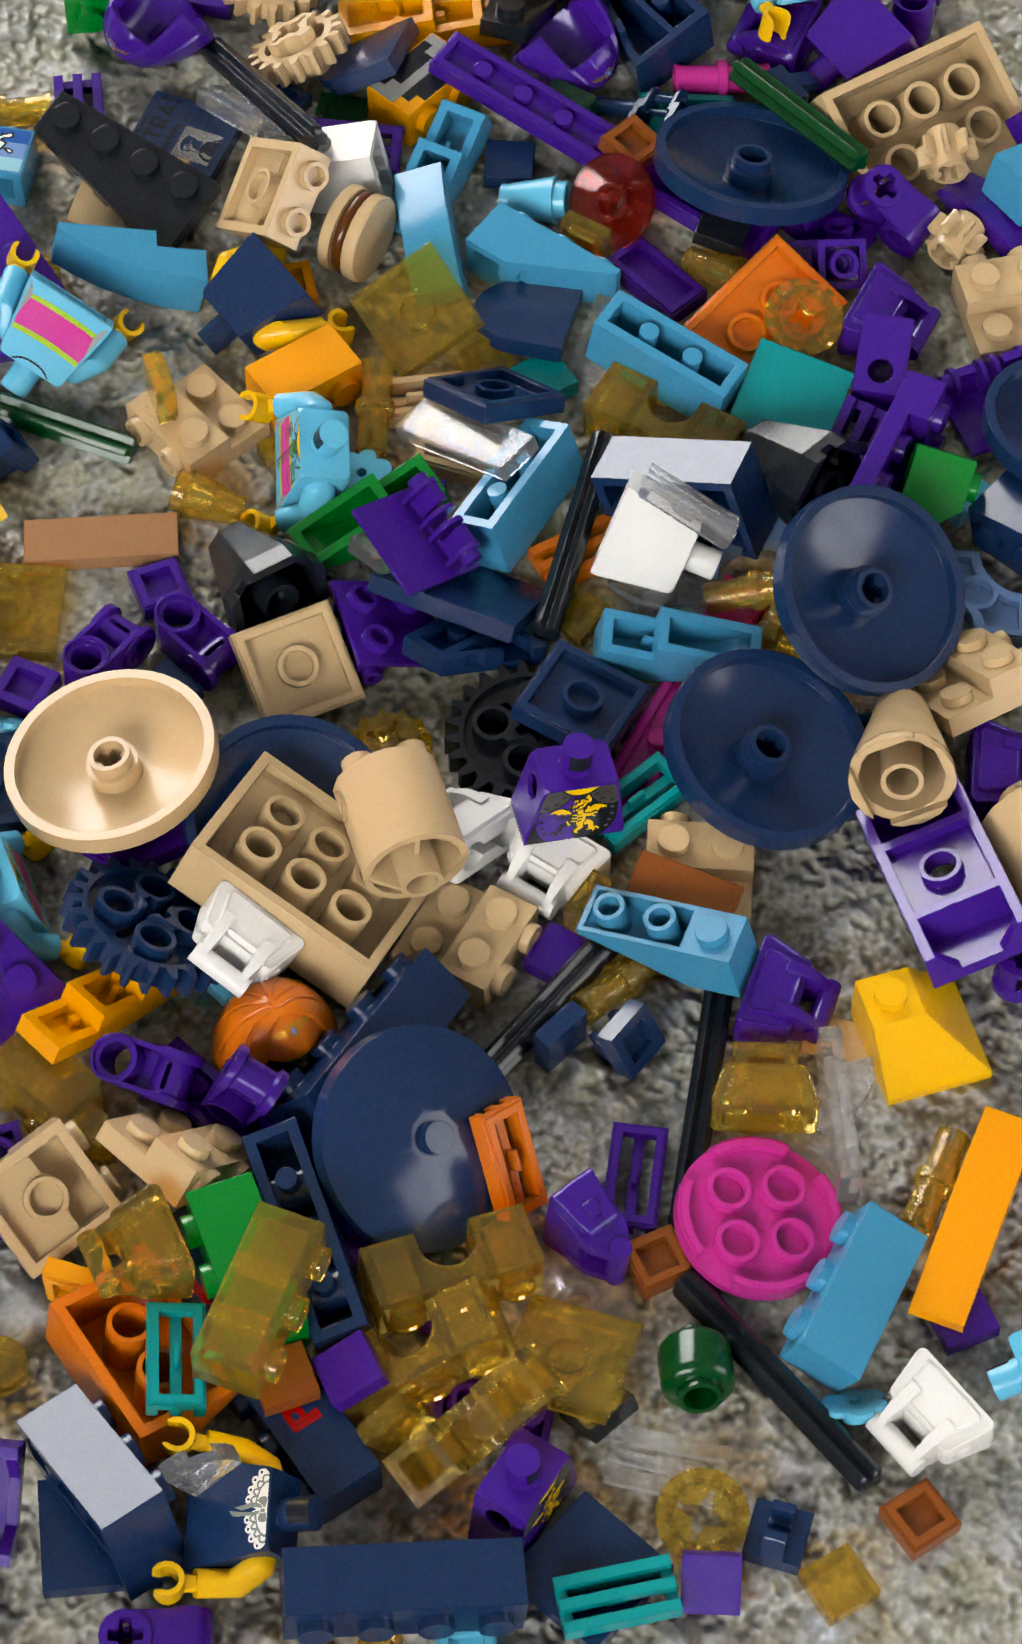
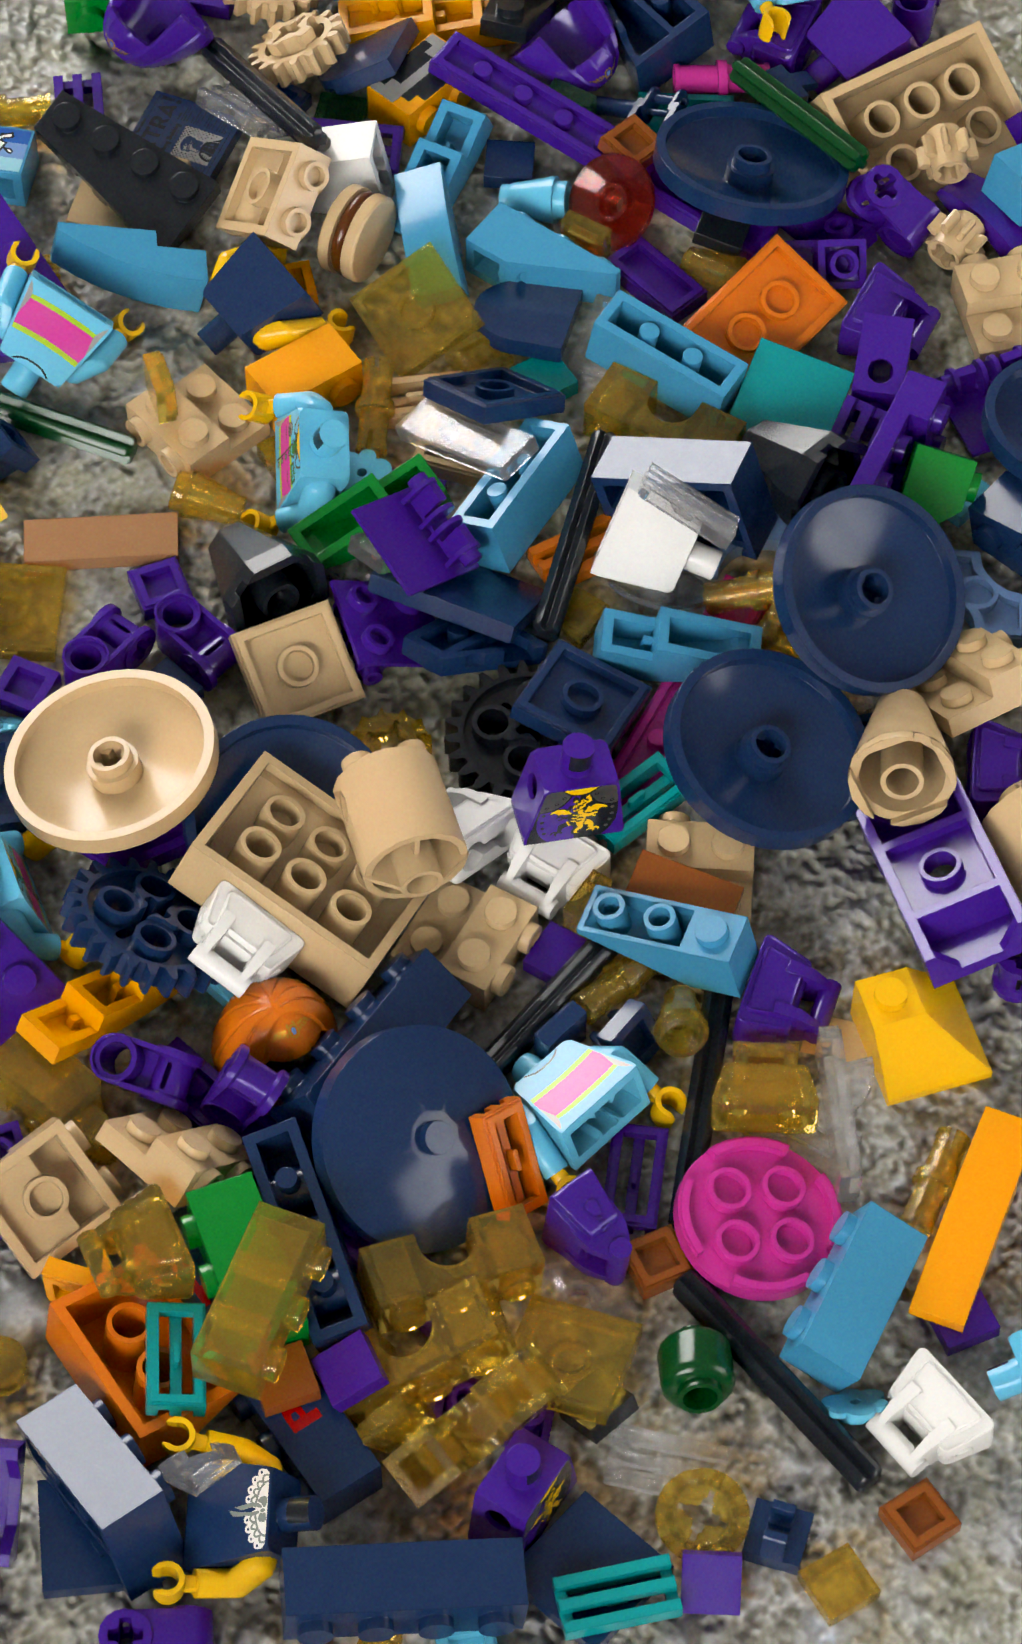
clear yellow gear [764,278,844,357] -> none
none -> medium azure torso [512,1040,687,1192]
none -> clear yellow cone [654,985,709,1058]

